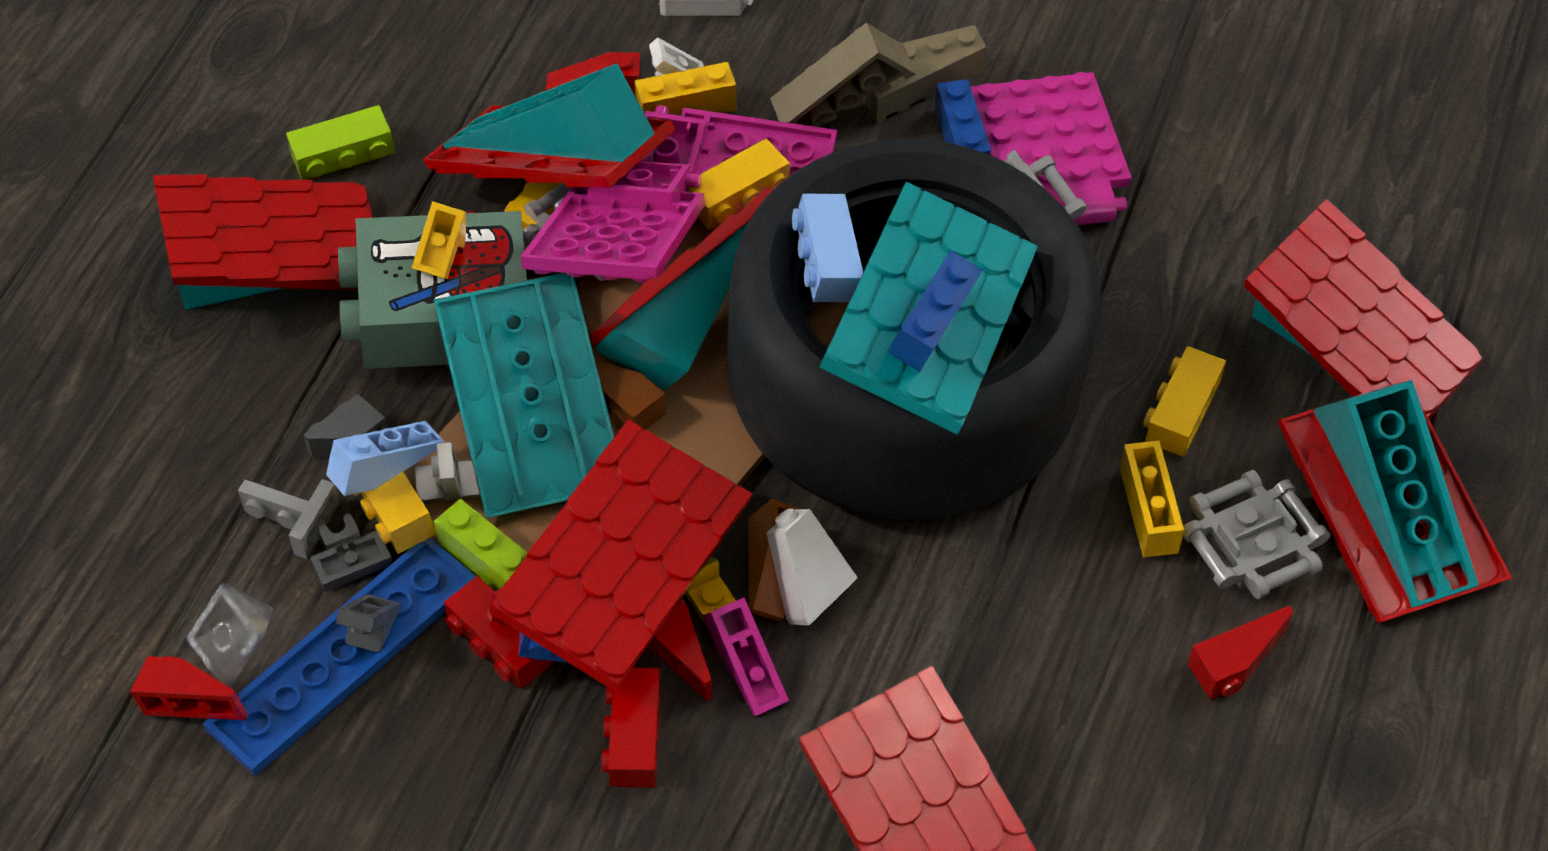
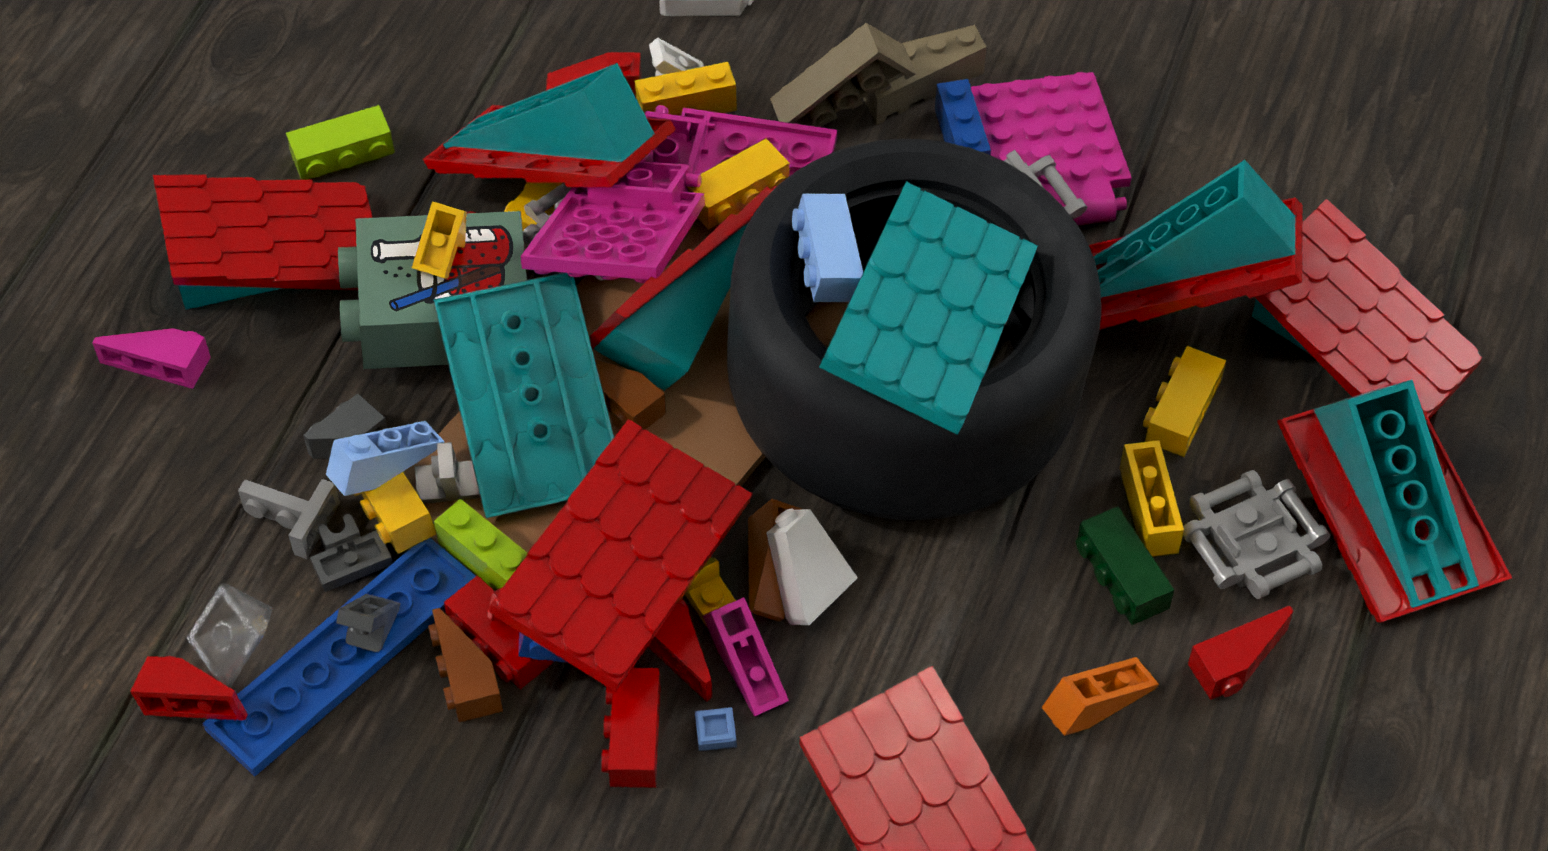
blue brick [887,250,983,372] -> none
none -> dark pink slope [92,328,211,389]
none -> dark orange slope [428,608,503,722]
none -> medium blue tile [695,707,737,751]
none -> orange slope [1042,657,1159,736]
none -> dark green brick [1076,506,1174,625]
none -> teal piece [1089,160,1303,330]

